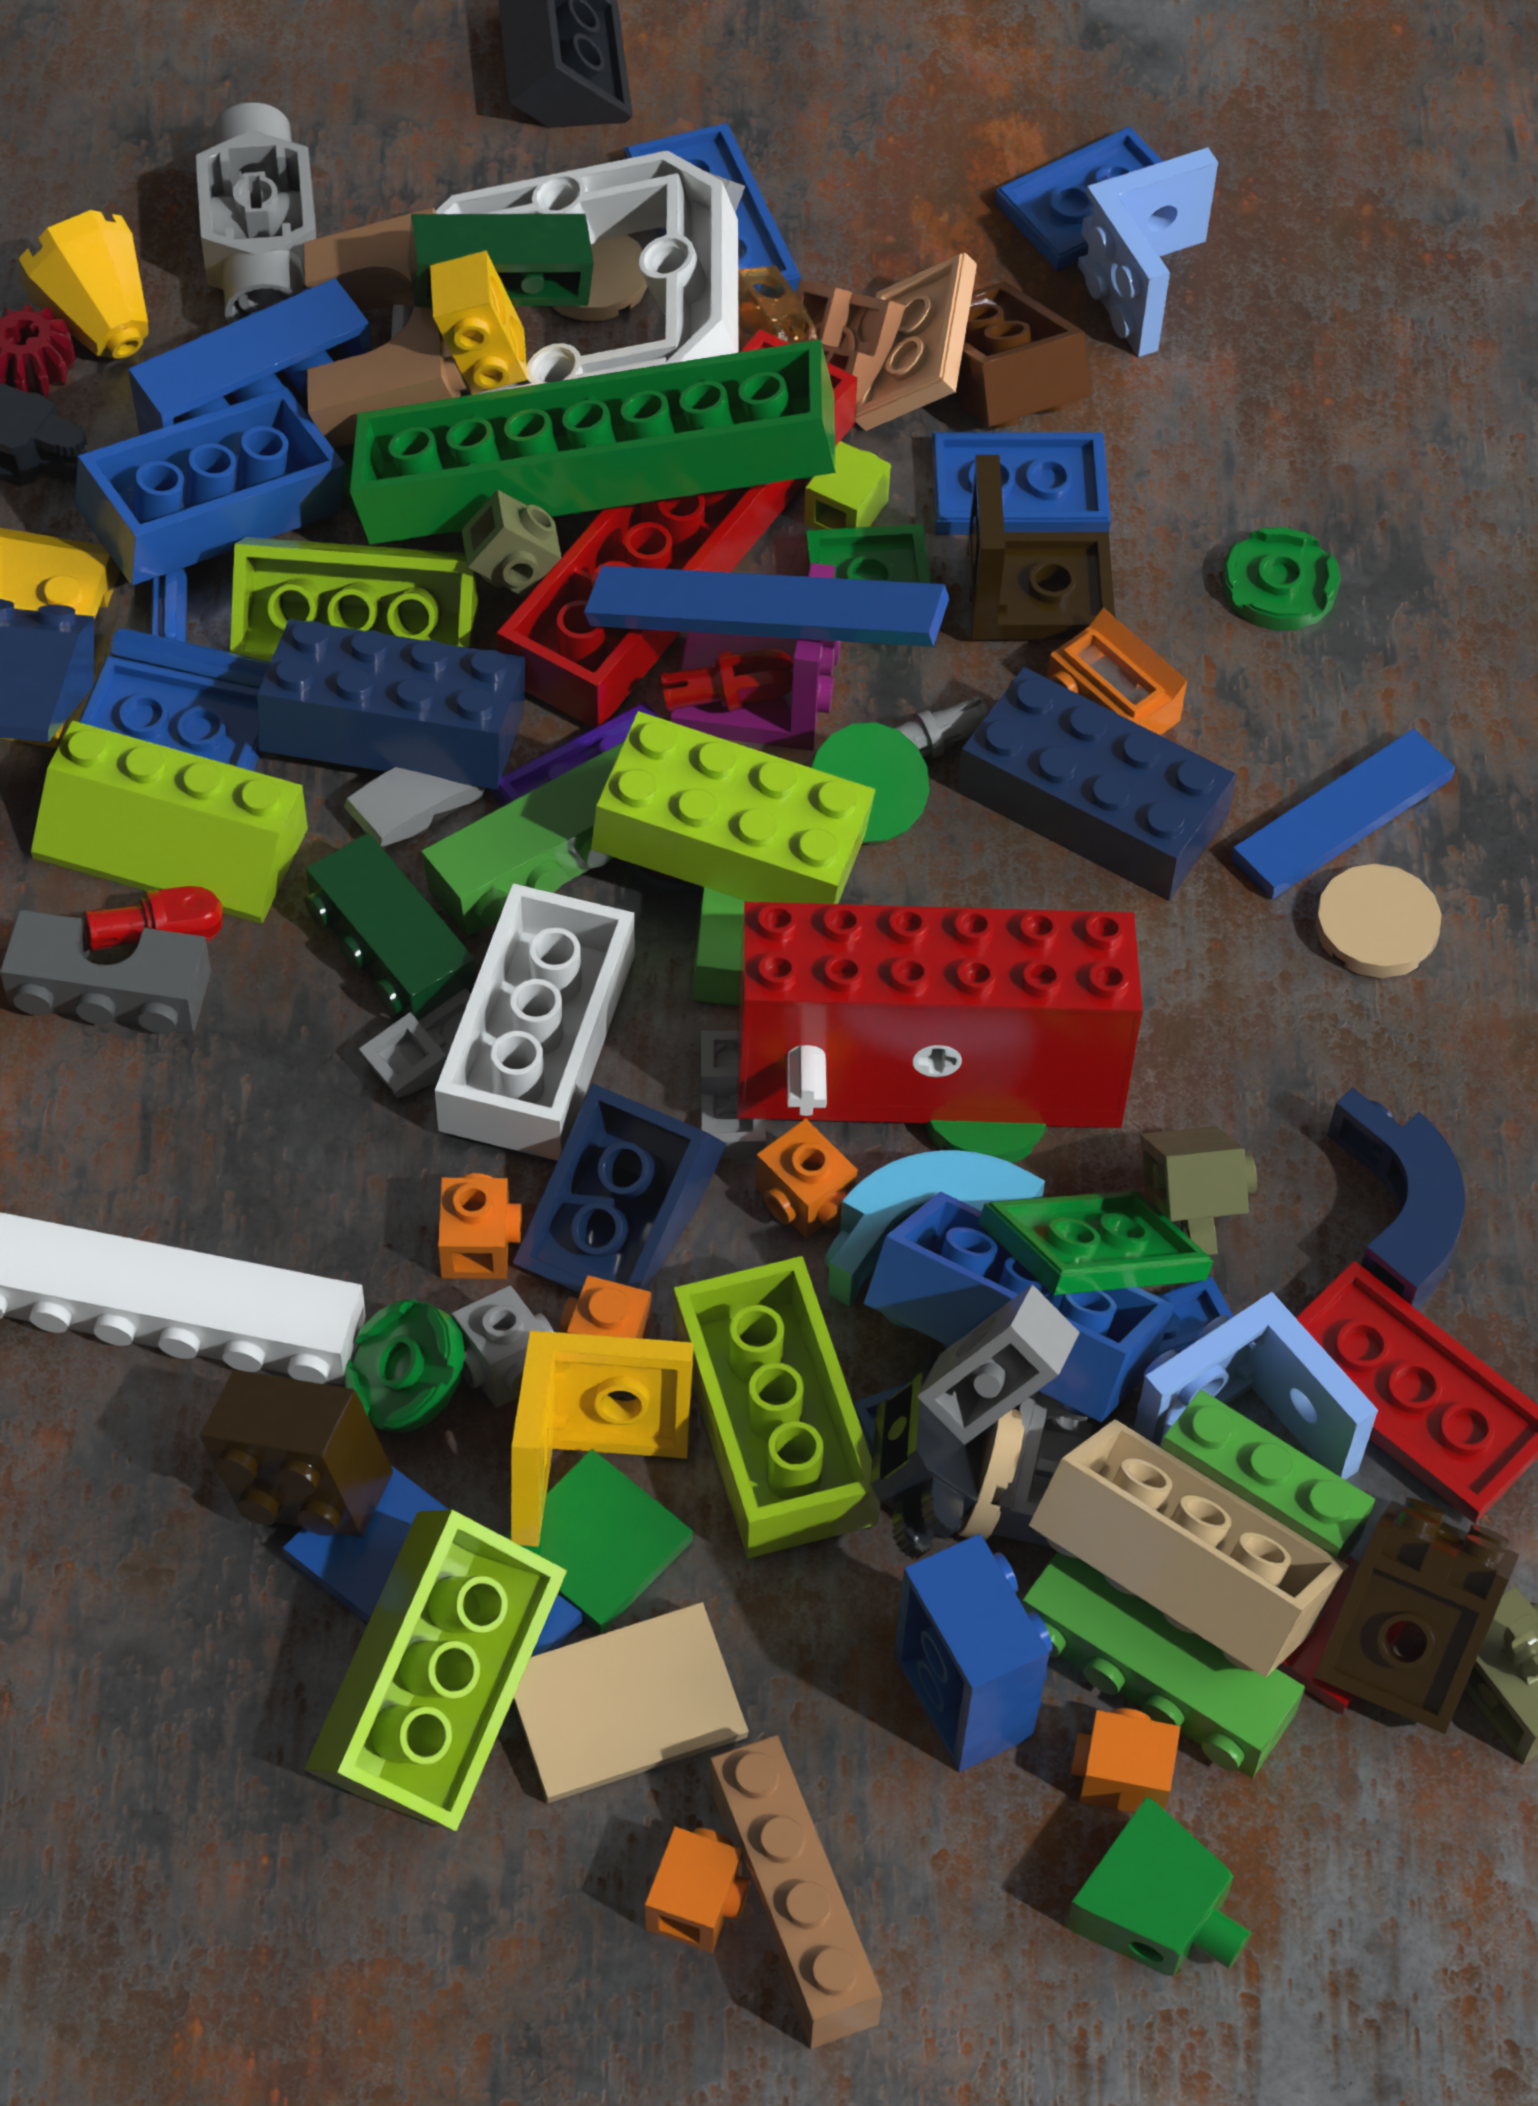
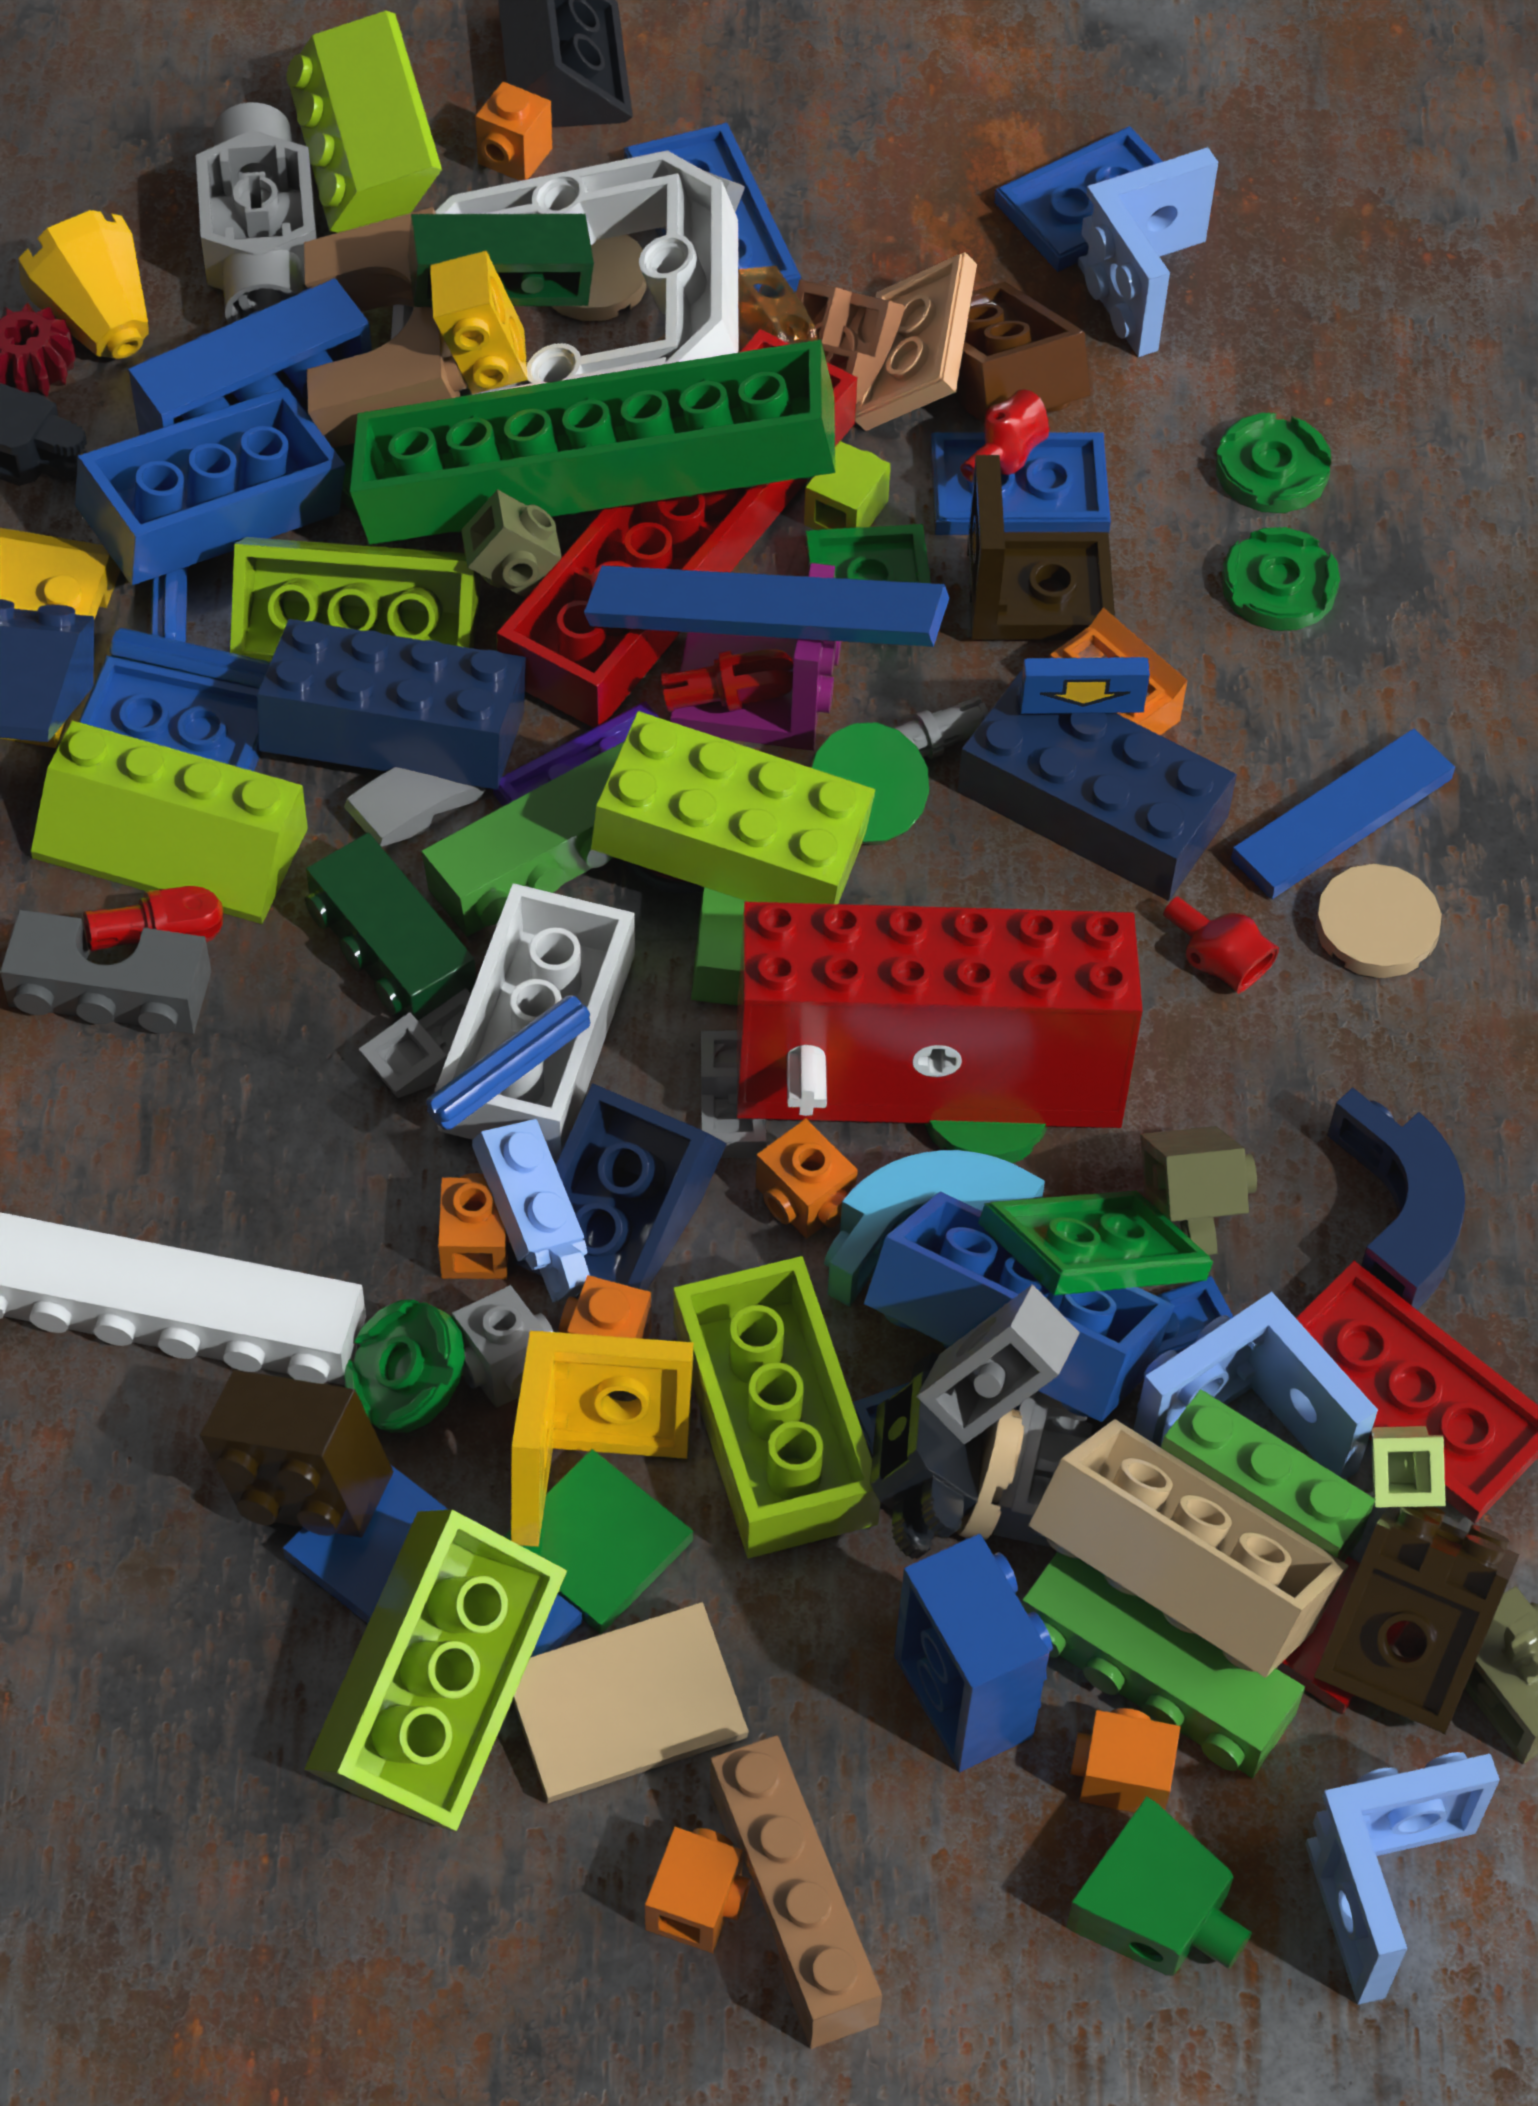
none -> lime slope [286,11,442,233]
none -> blue axle [426,995,591,1130]
none -> light blue hinge [472,1119,590,1302]
none -> orange brick [475,82,552,181]
none -> red piece [960,389,1050,483]
none -> blue tile [1020,657,1150,714]
none -> red piece [1163,896,1279,994]
none -> green tile [1216,413,1331,513]
none -> light blue bracket [1305,1752,1500,2005]
none -> yellowish green brick [1371,1426,1446,1507]

